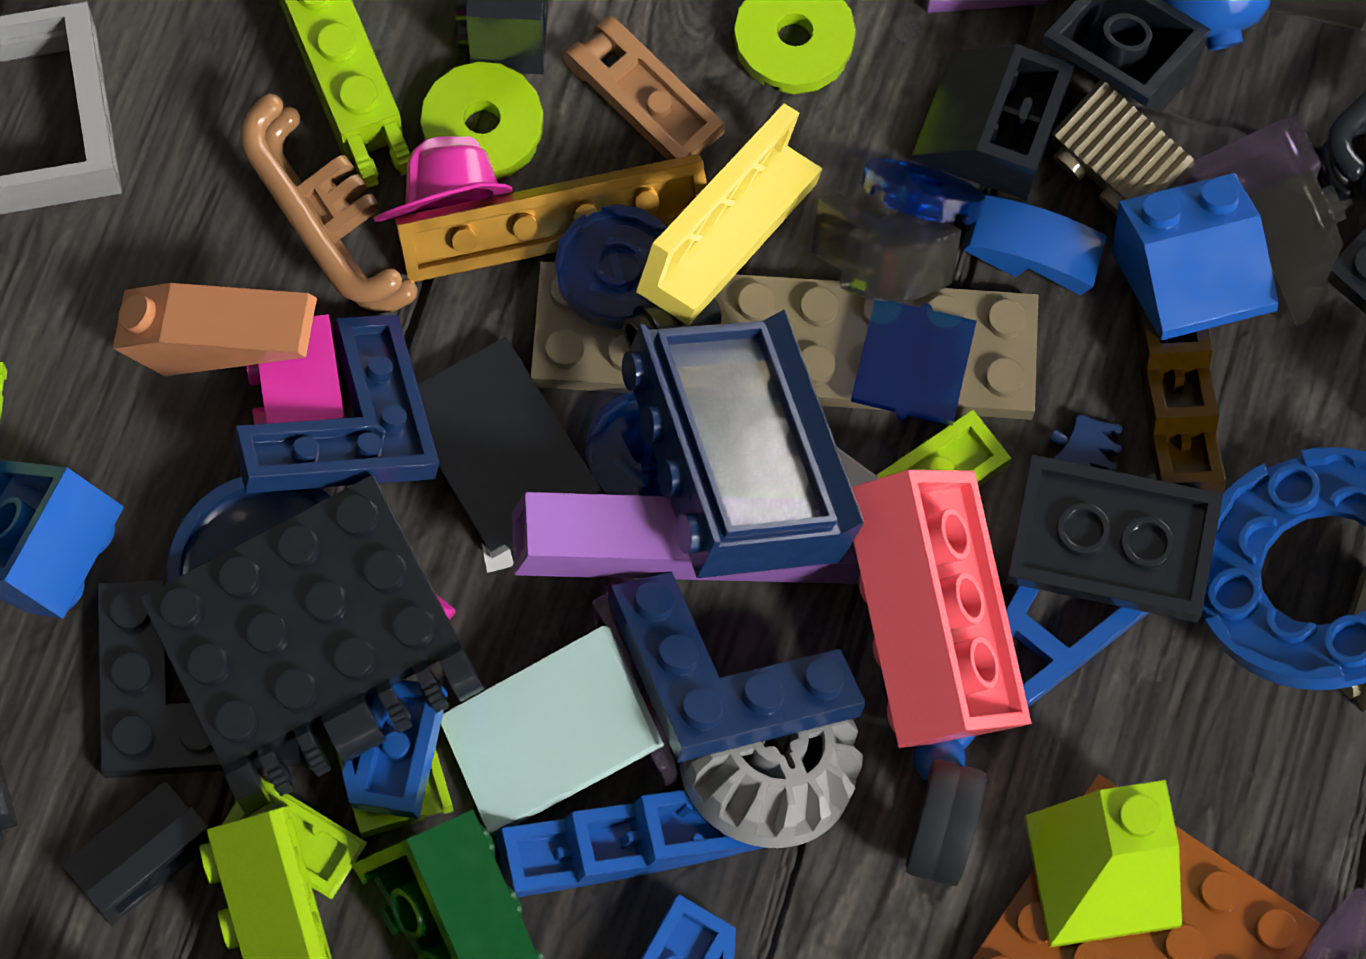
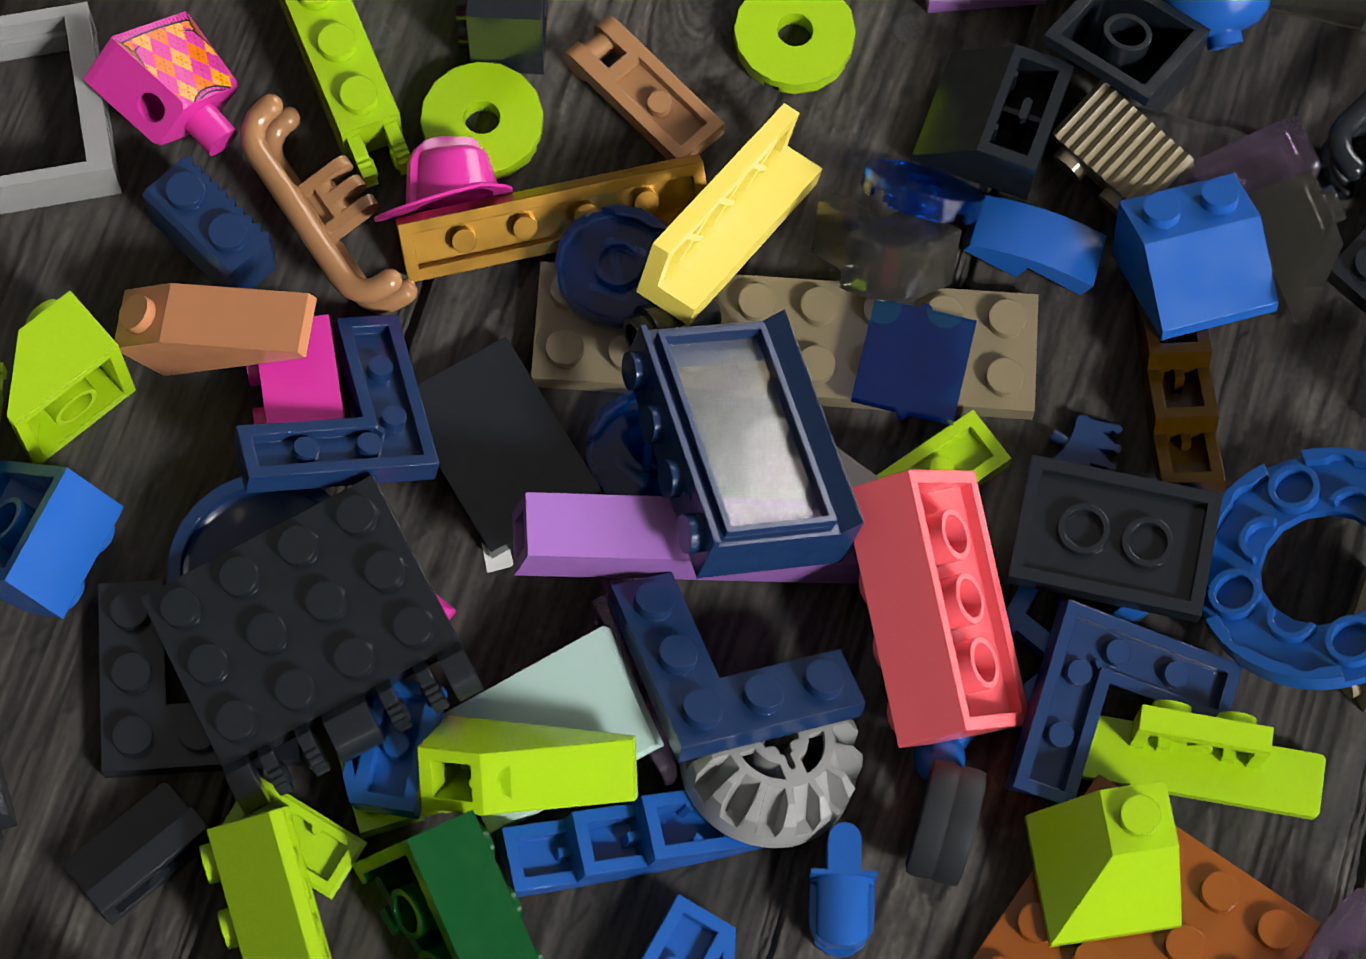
none -> lime slope [7,291,136,464]
none -> dark pink torso [83,11,238,156]
none -> dark blue brick [142,157,276,289]
none -> lime slope [417,715,638,816]
none -> blue arm [807,822,878,958]
none -> dark blue plate [1004,600,1243,805]
none -> lime bracket [1081,700,1326,820]

